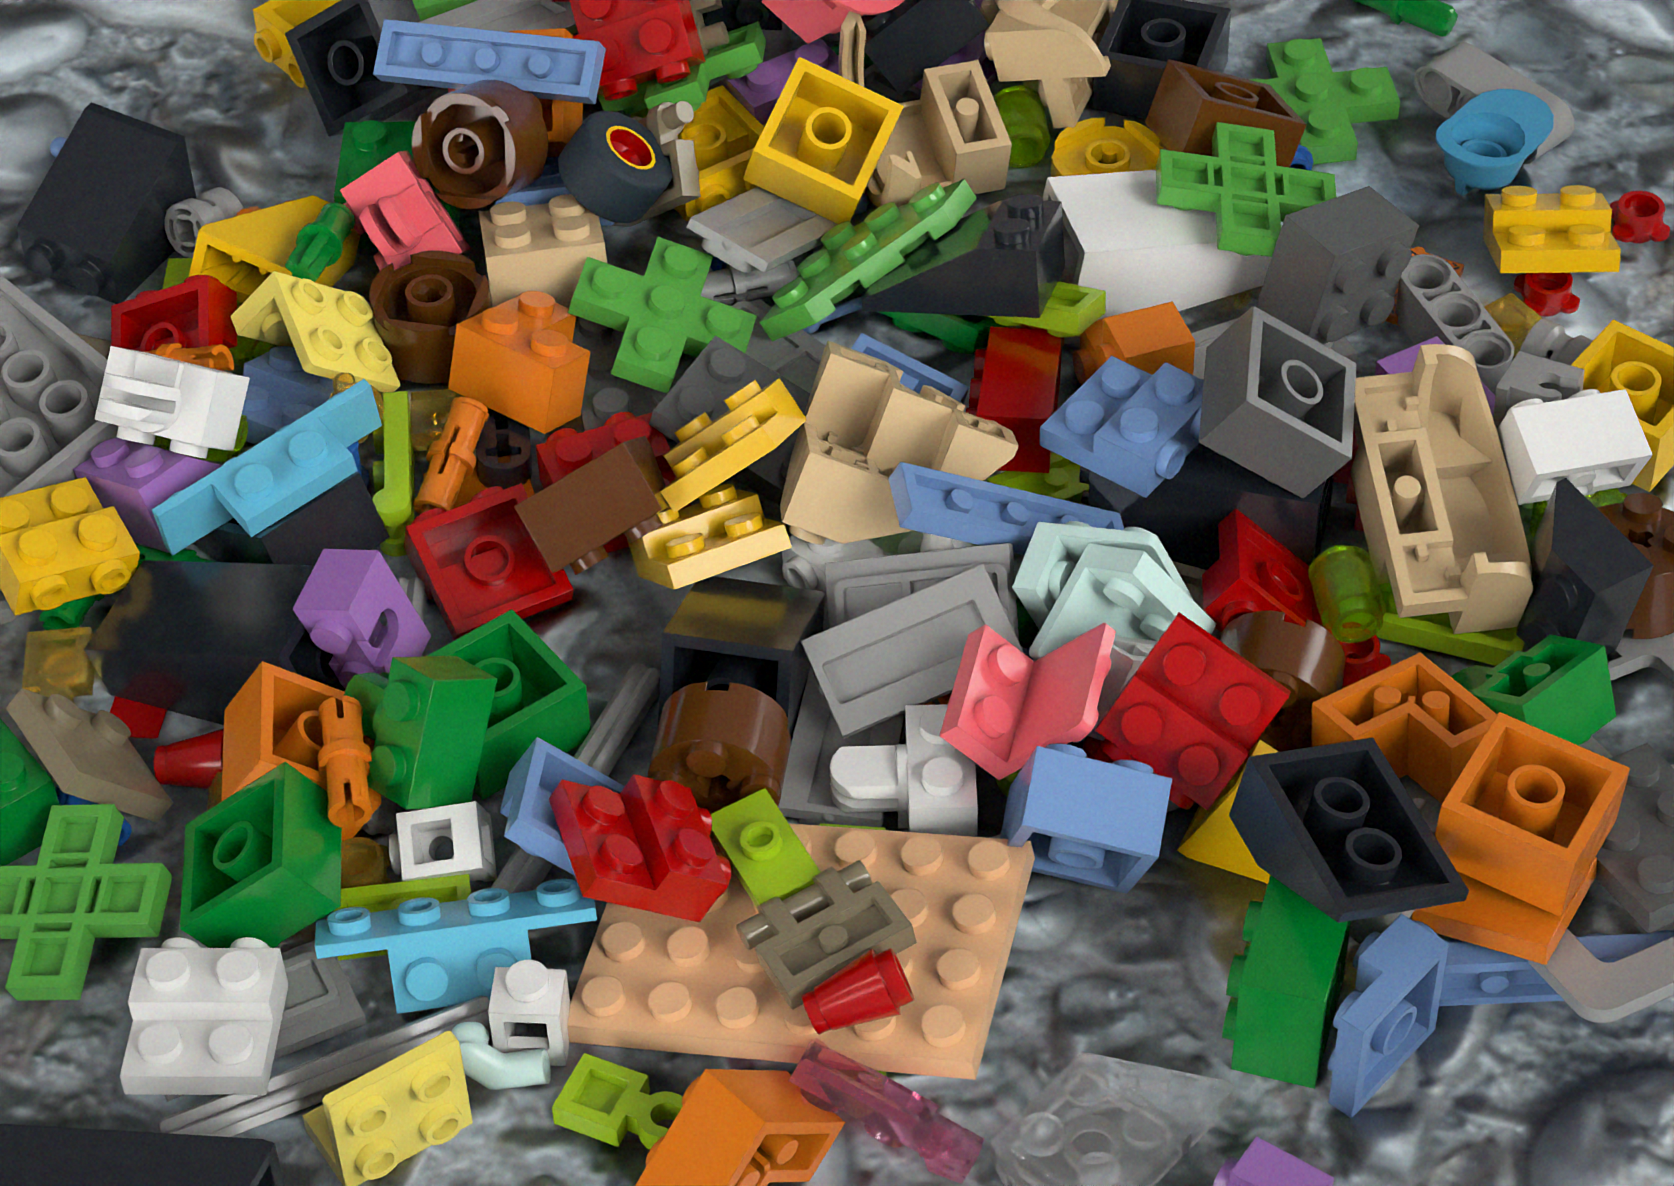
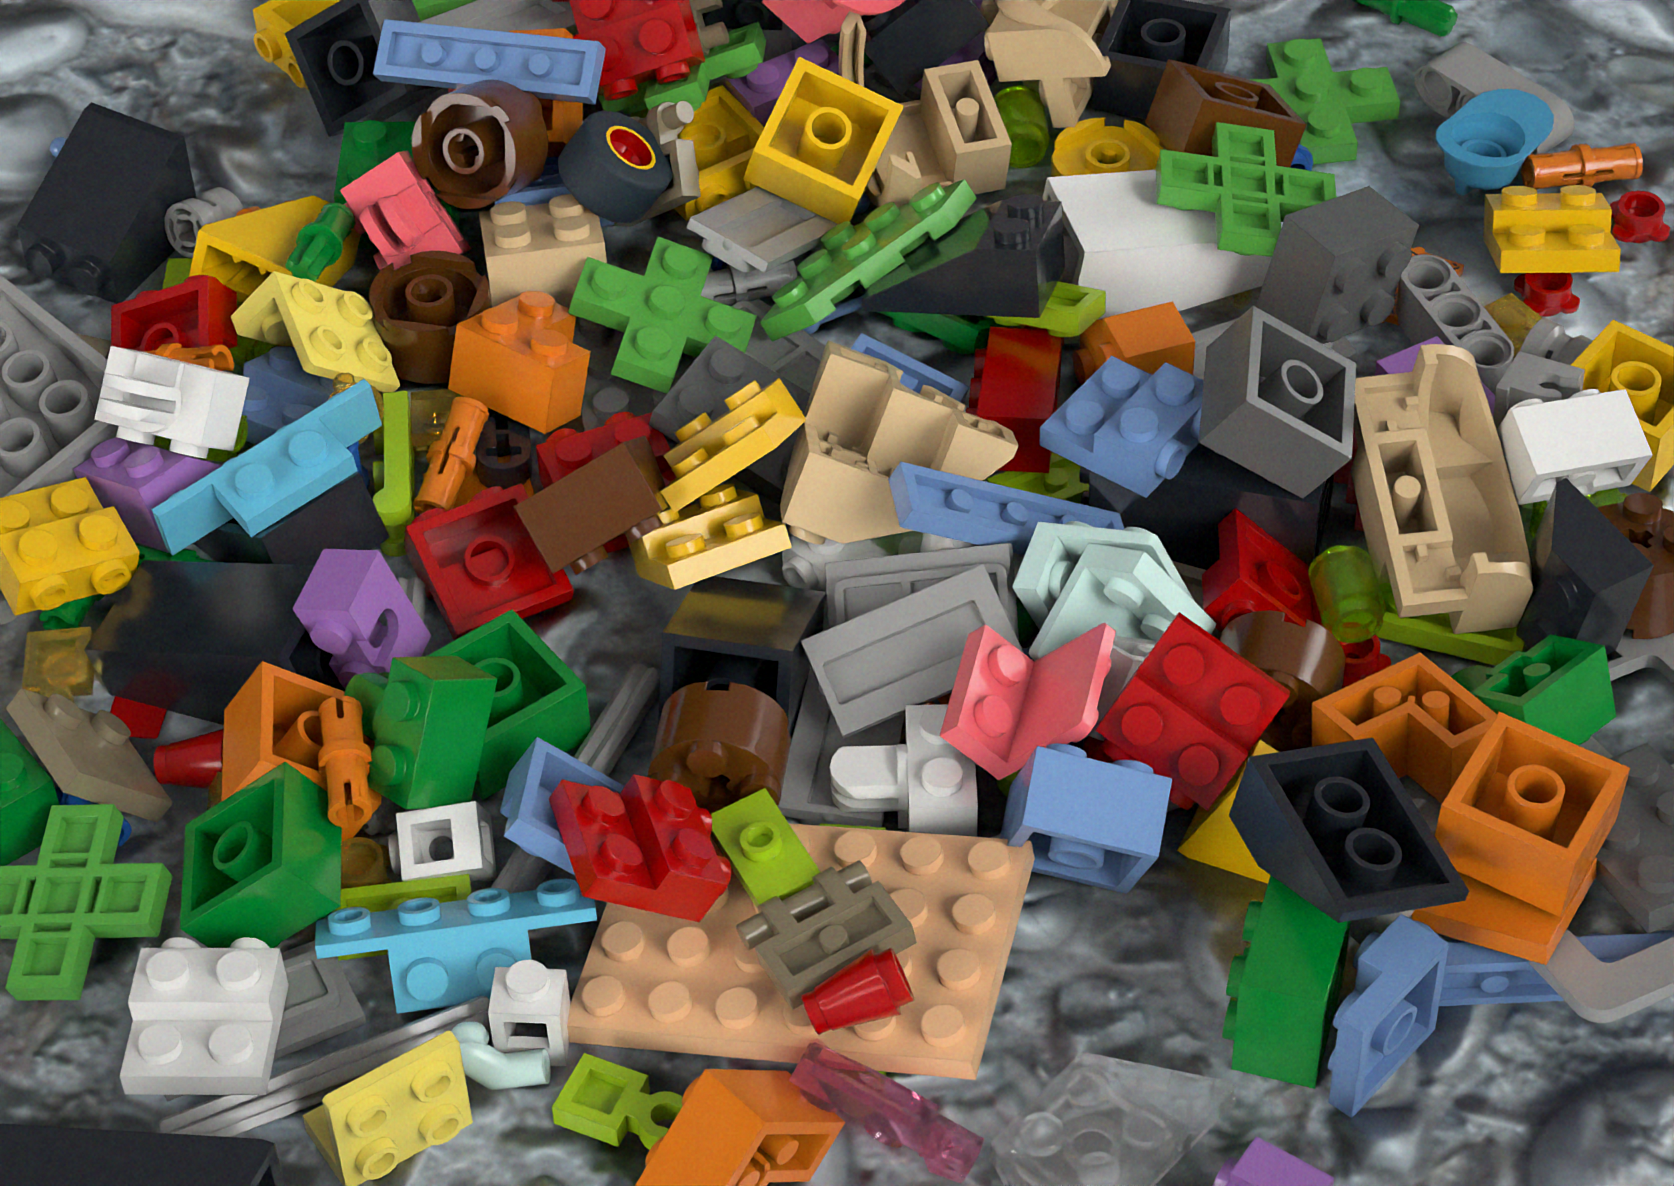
none -> orange pin [1521,142,1643,190]

